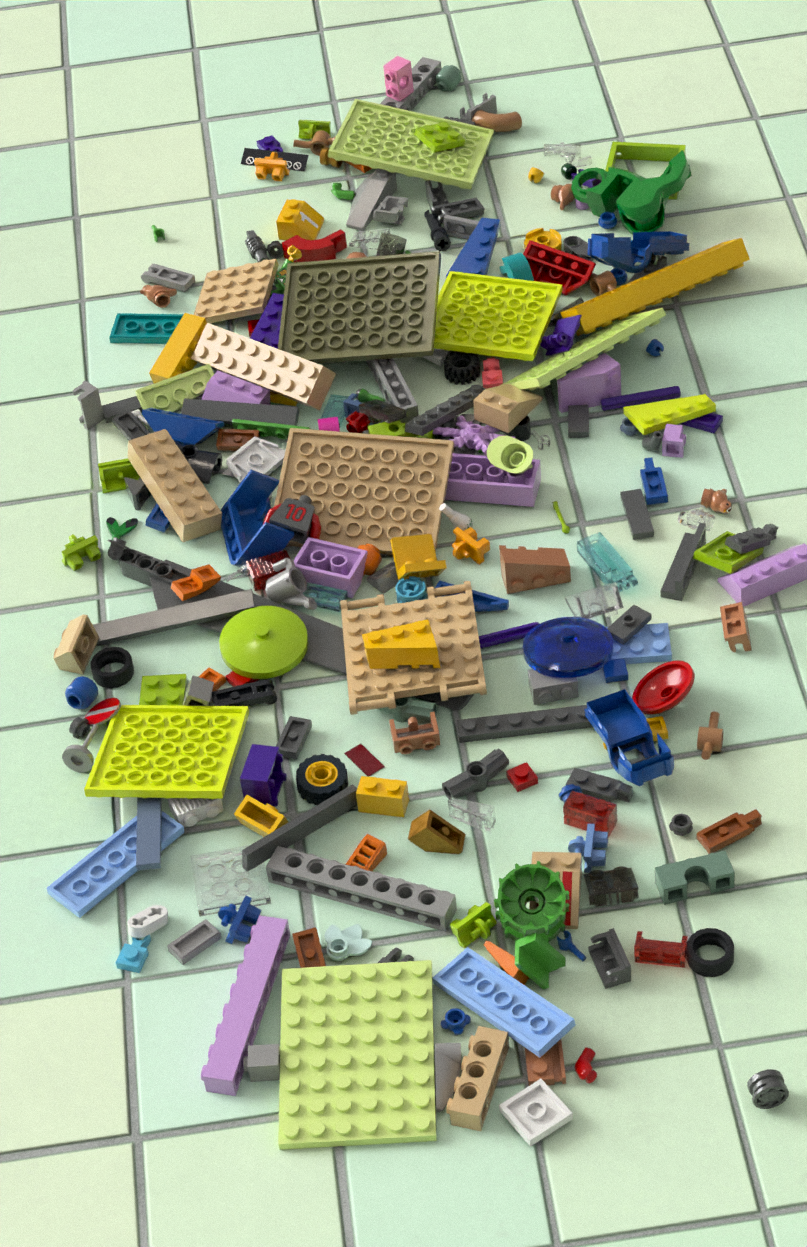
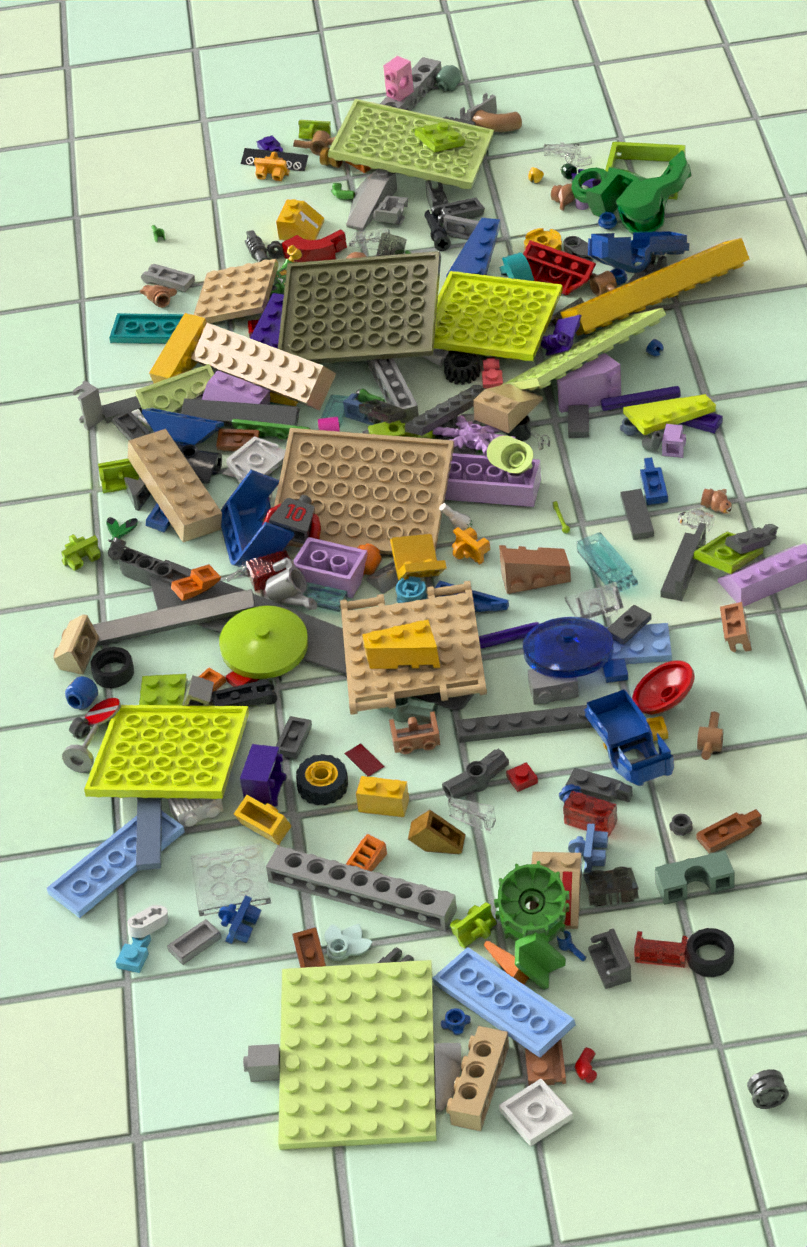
lavender brick [201,915,290,1096] -> none
dark grey tile [242,785,358,872] -> none
red gear [346,411,371,433] -> none

